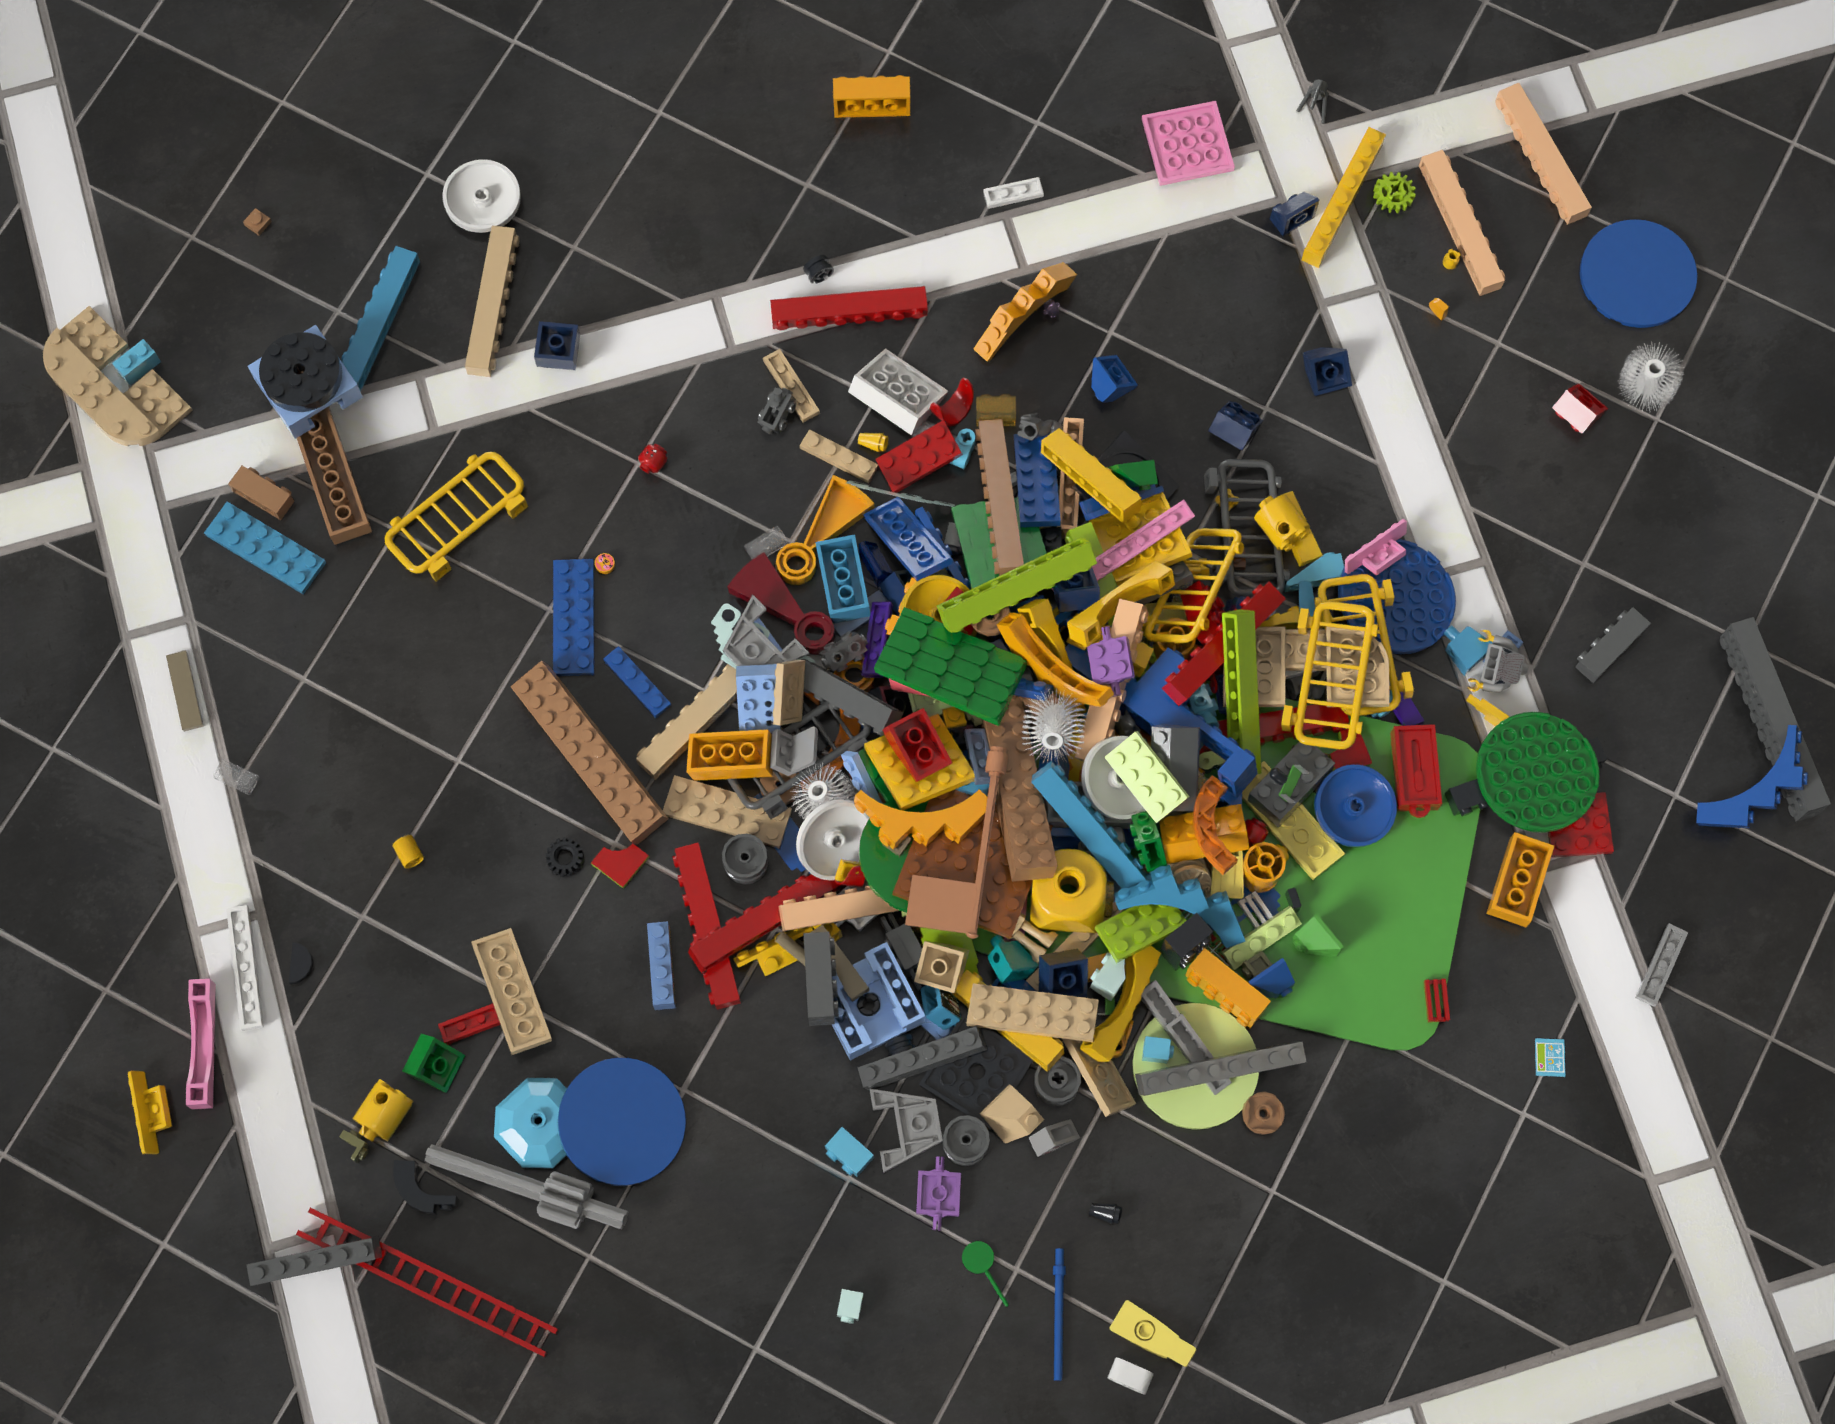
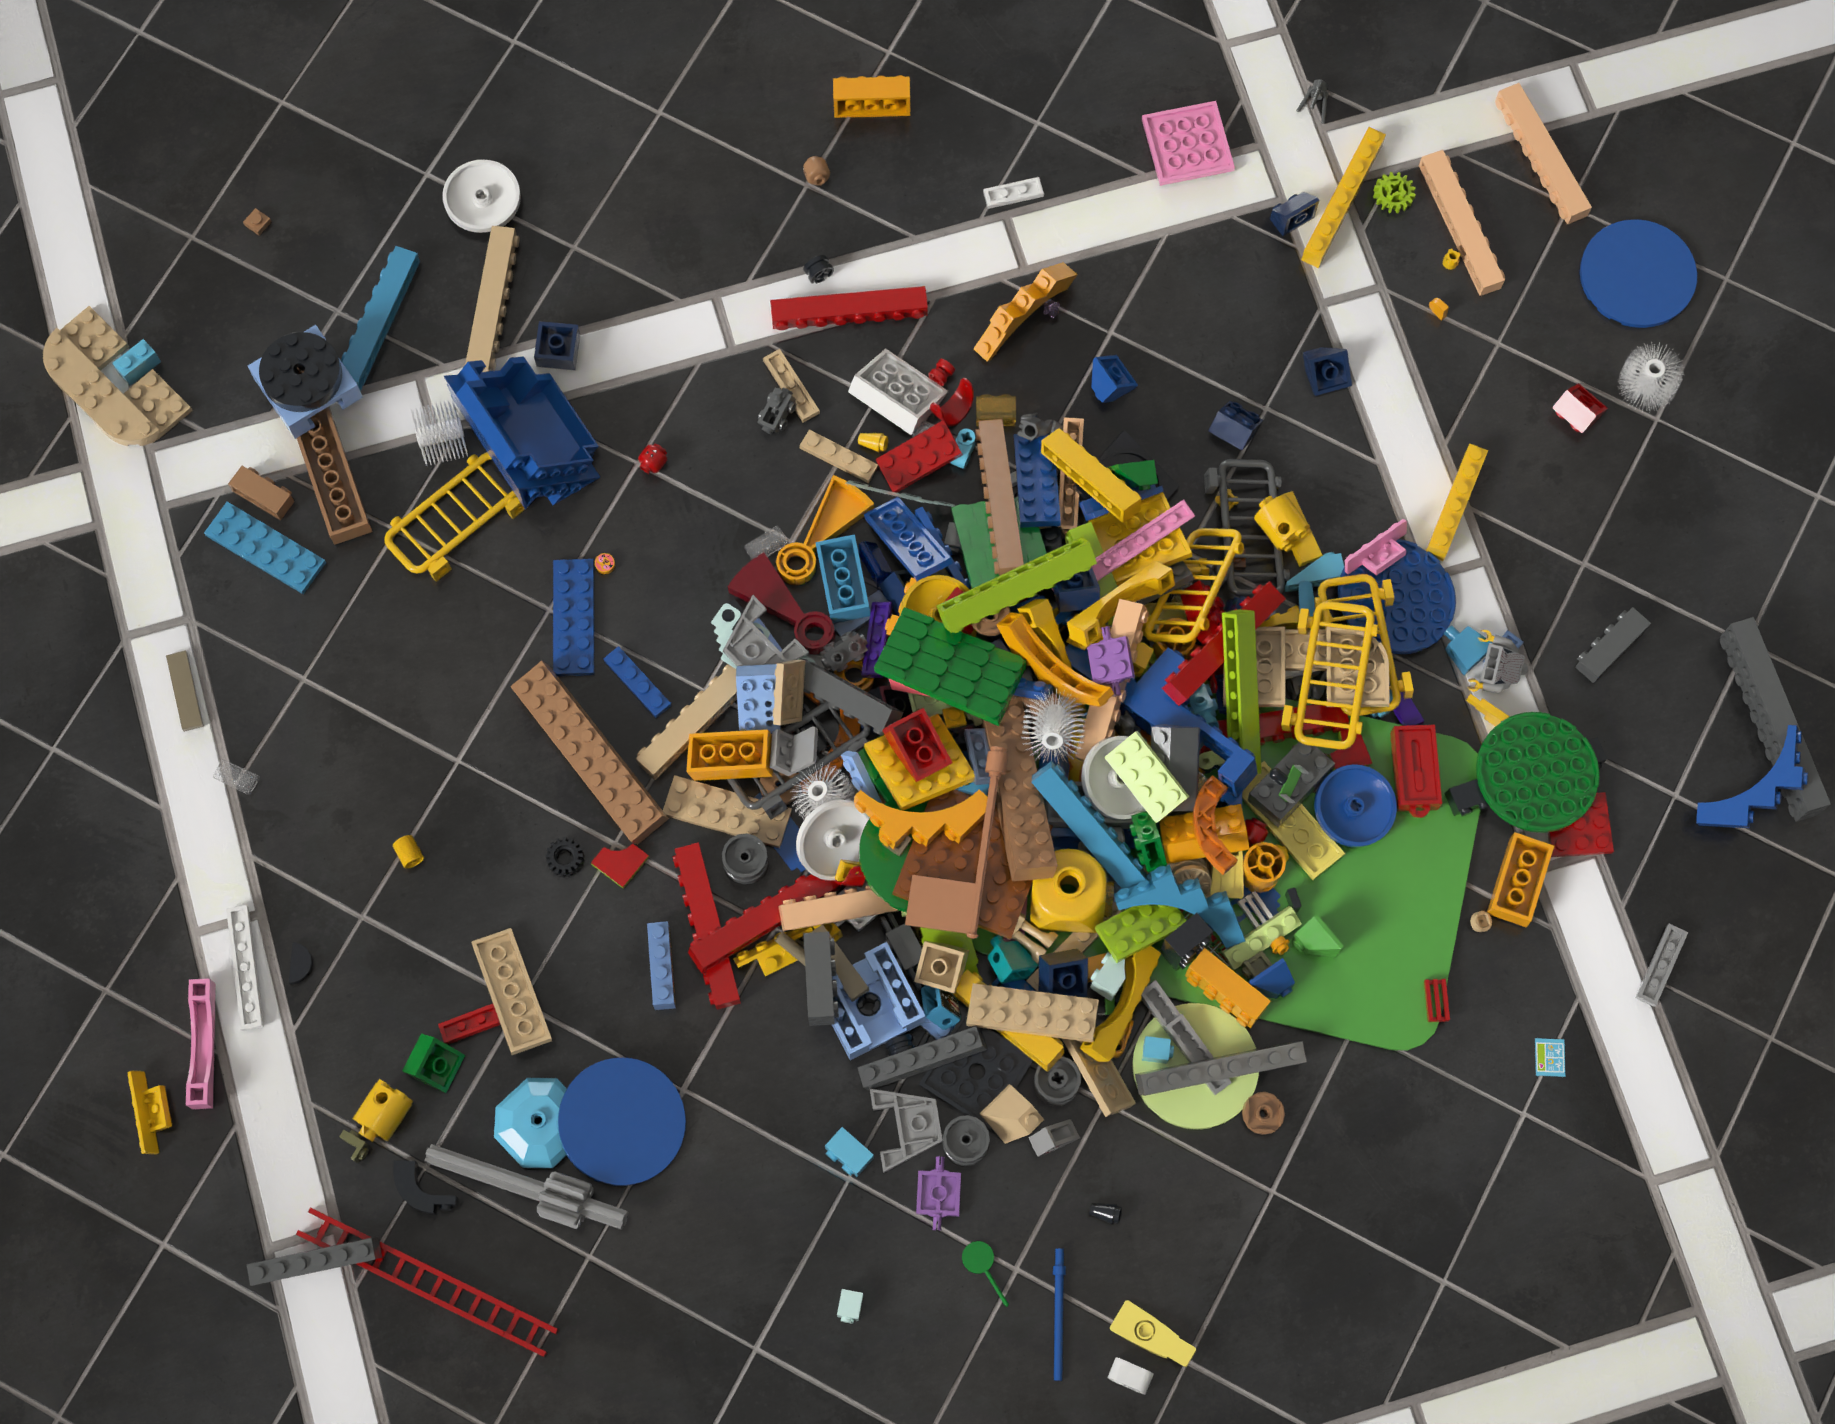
none -> white piece [411,399,468,466]
none -> blue panel [444,356,600,510]
none -> medium nougat head [803,156,830,185]
none -> red wheel [928,359,955,386]
none -> light orange plate [1270,936,1290,955]
none -> yellow brick [1426,443,1488,561]
none -> tan tile [1470,911,1492,932]

